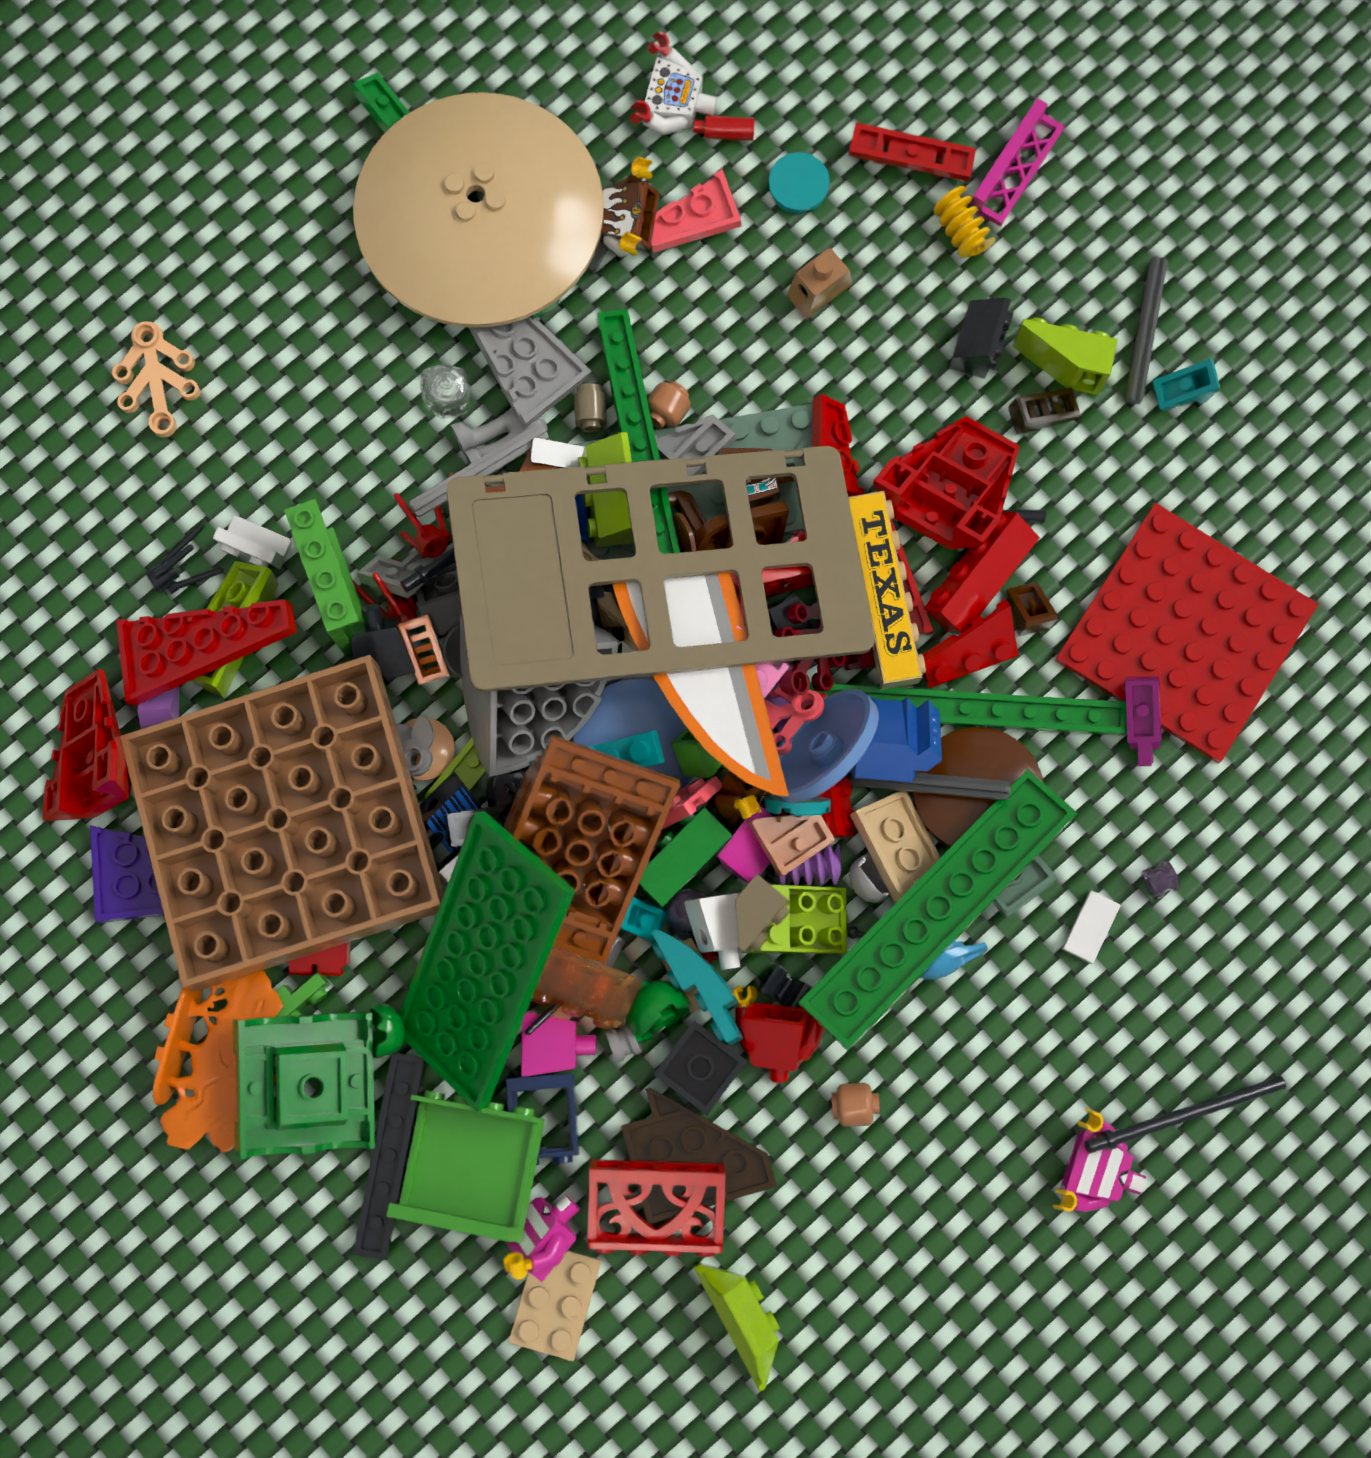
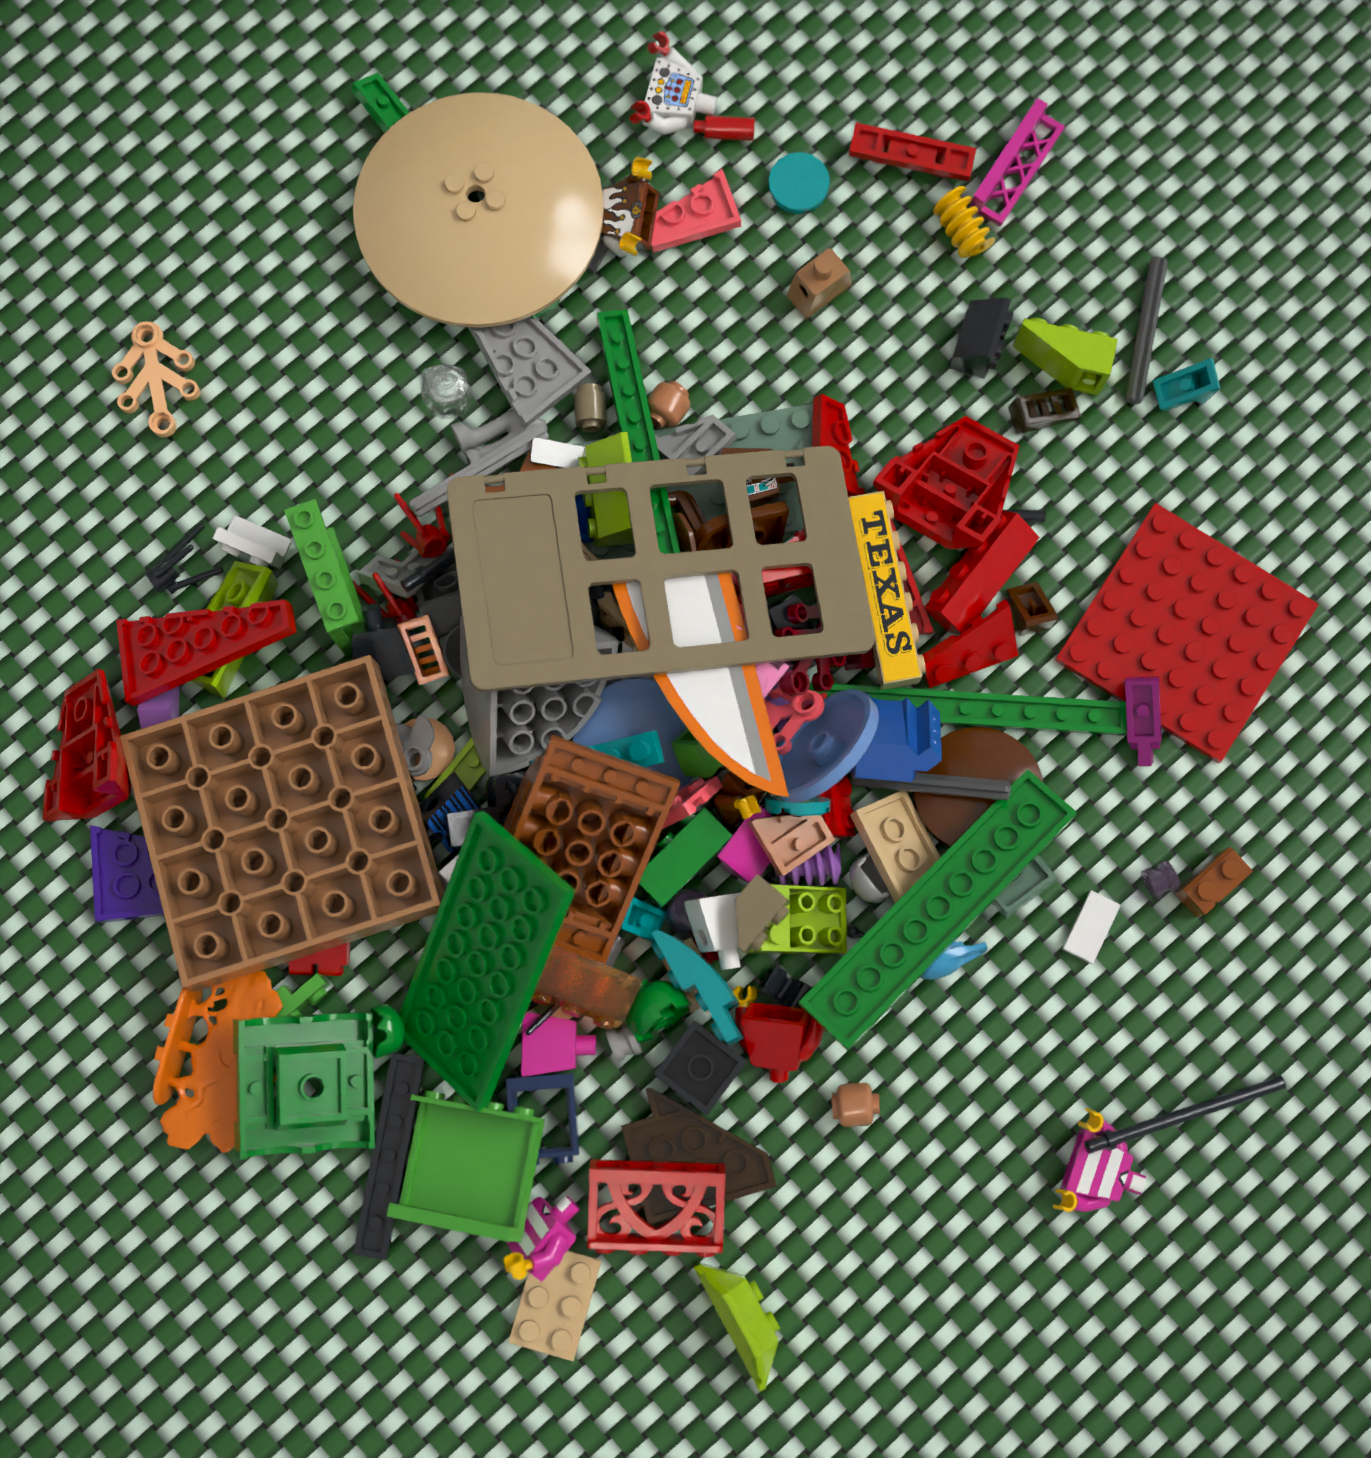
none -> dark orange brick [1175,847,1253,917]

